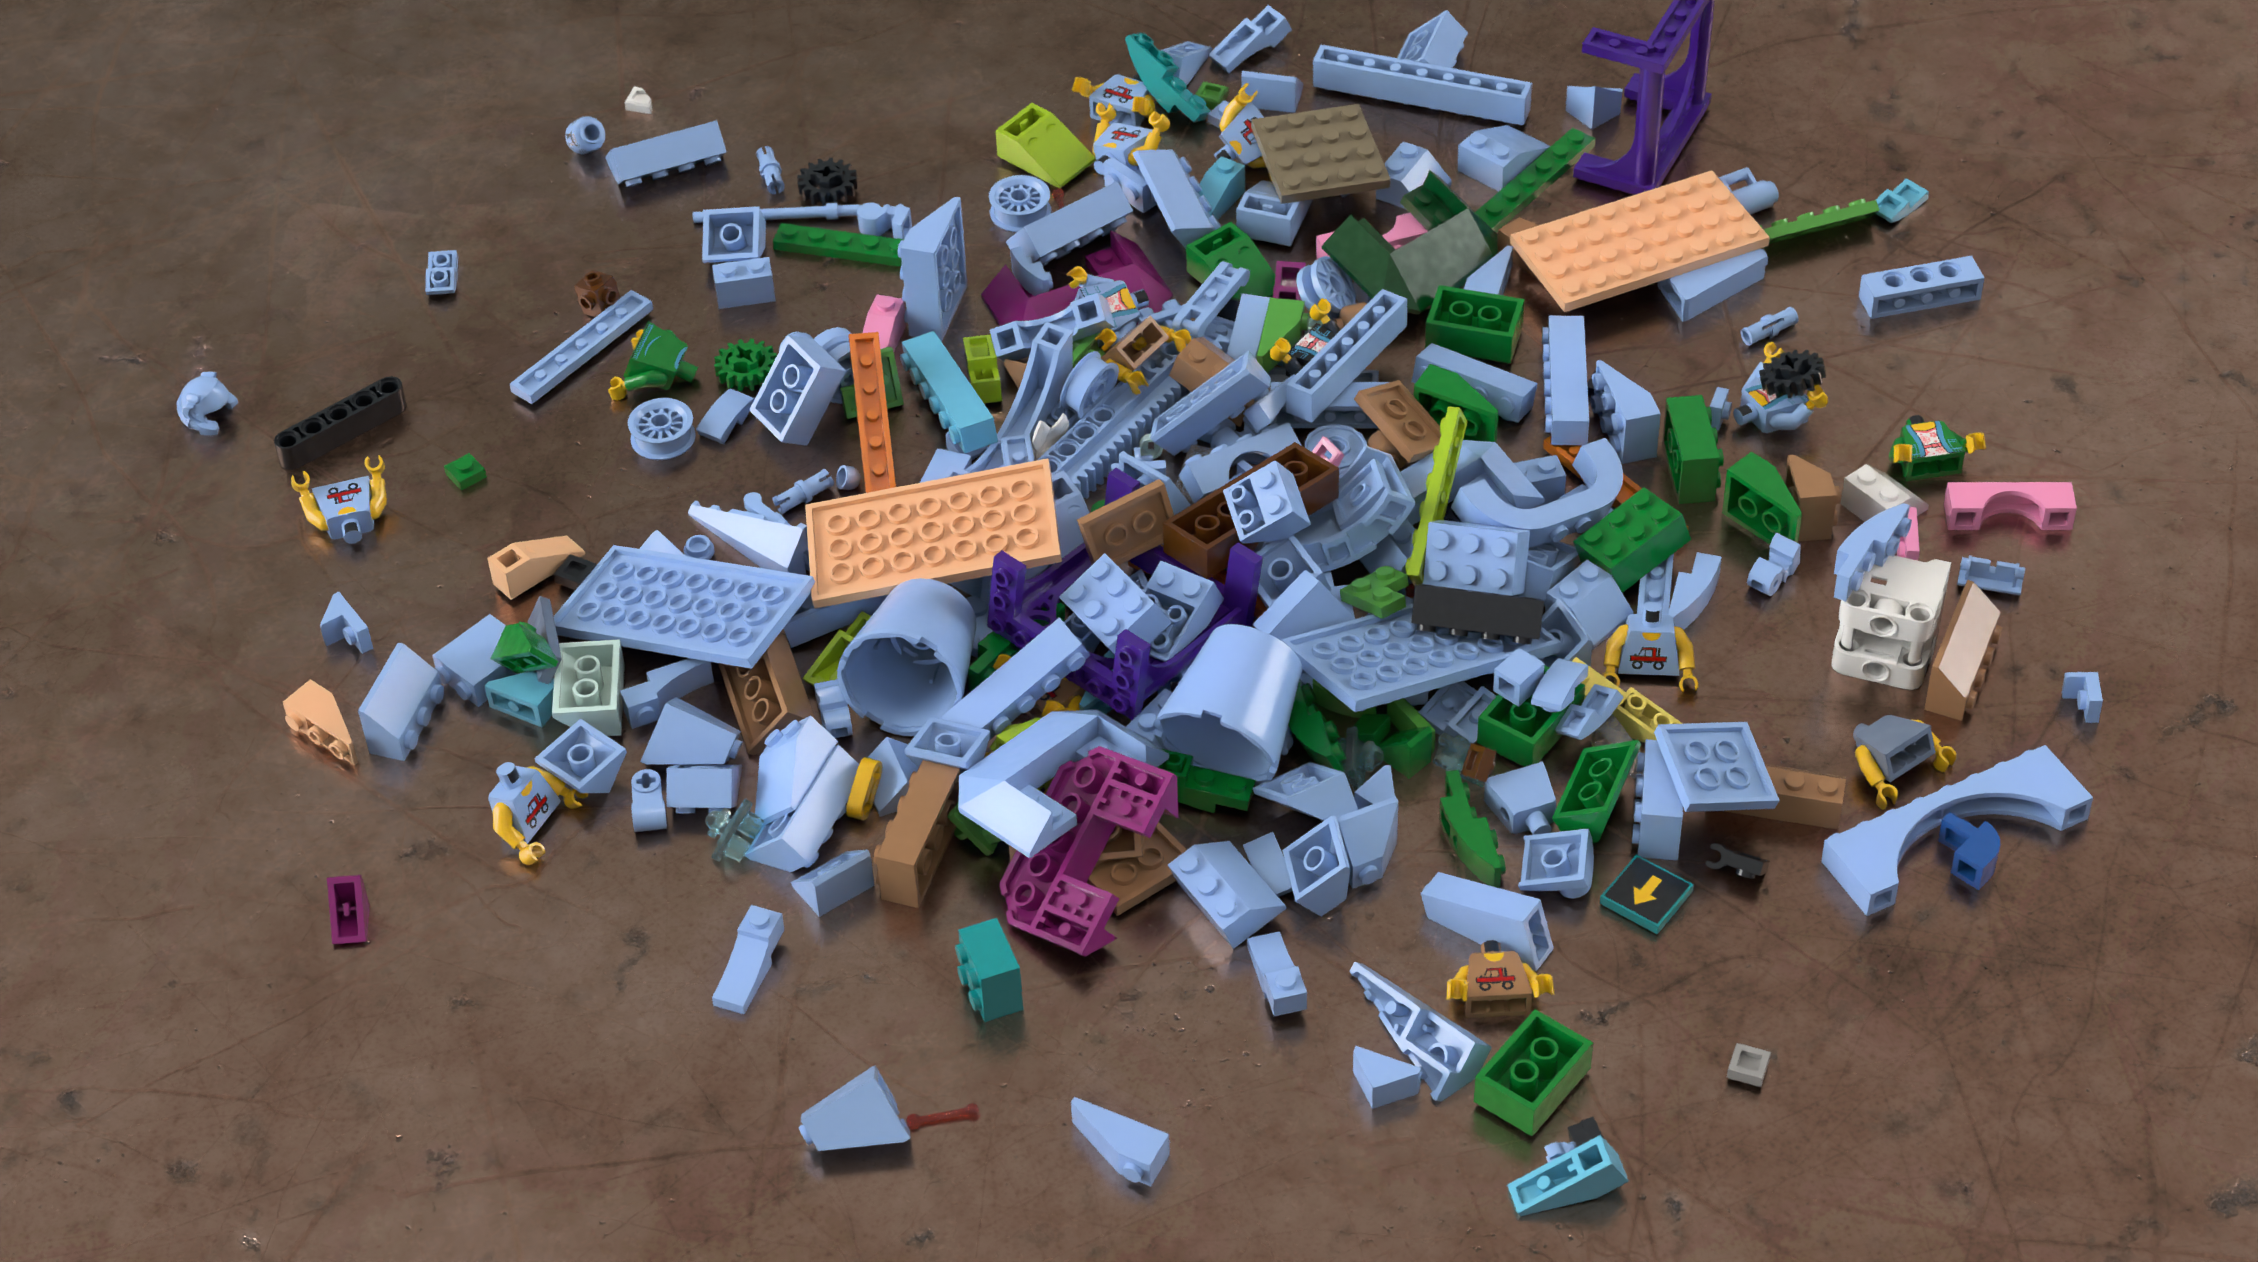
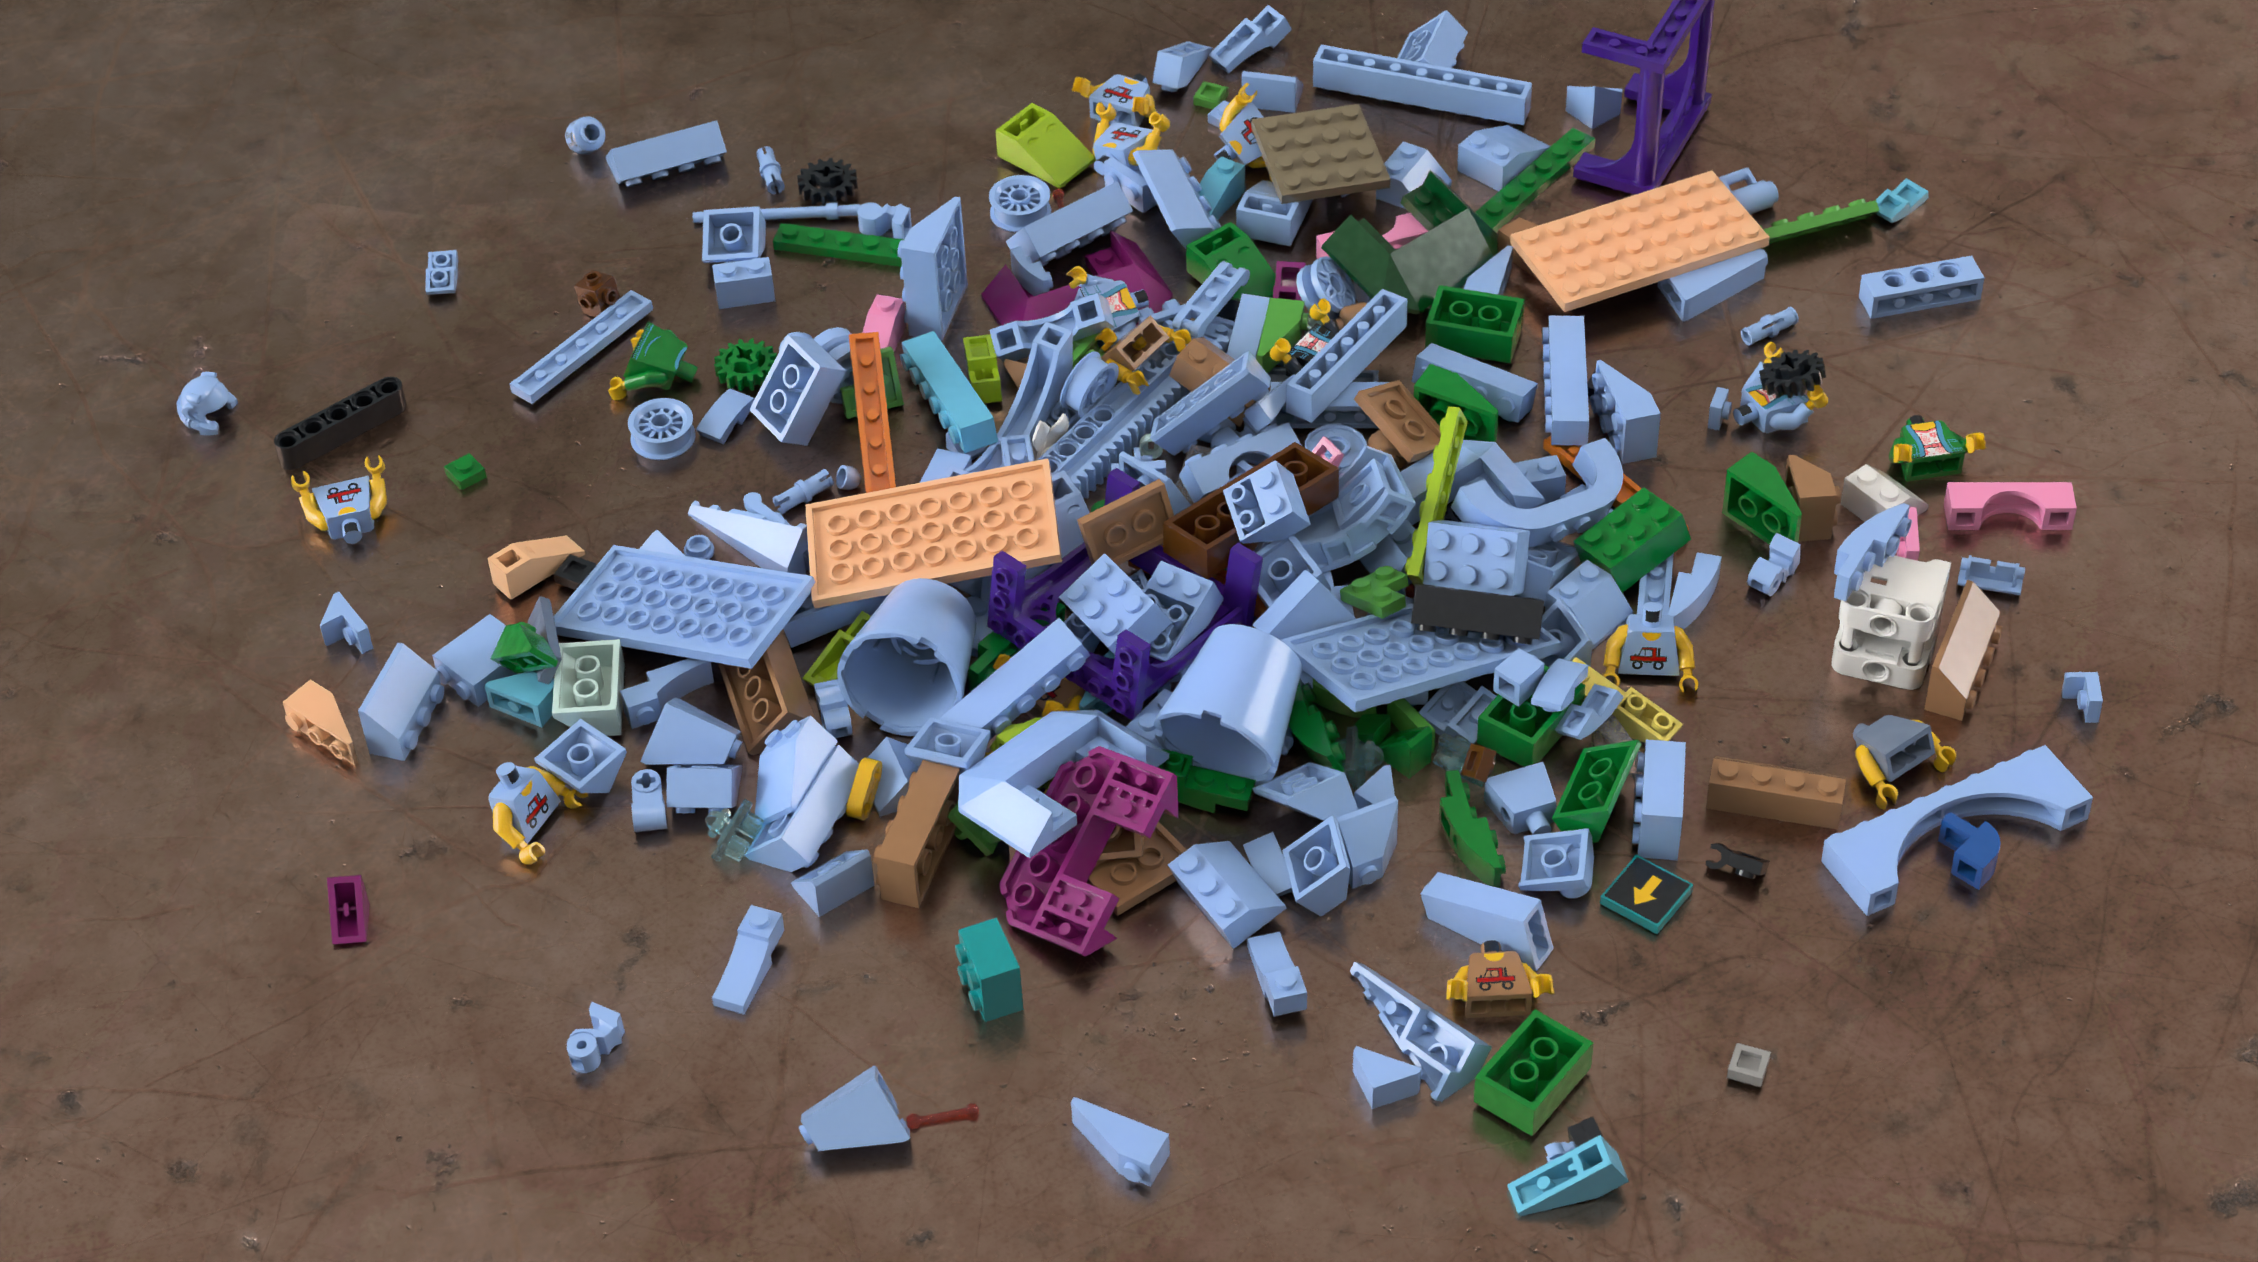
white tile [625,86,653,114] -> none
teal slope [1125,33,1211,122] -> none
light blue plate [1654,722,1780,812] -> none
green brick [1662,395,1724,504] -> none
none -> light blue leg [567,1002,625,1073]

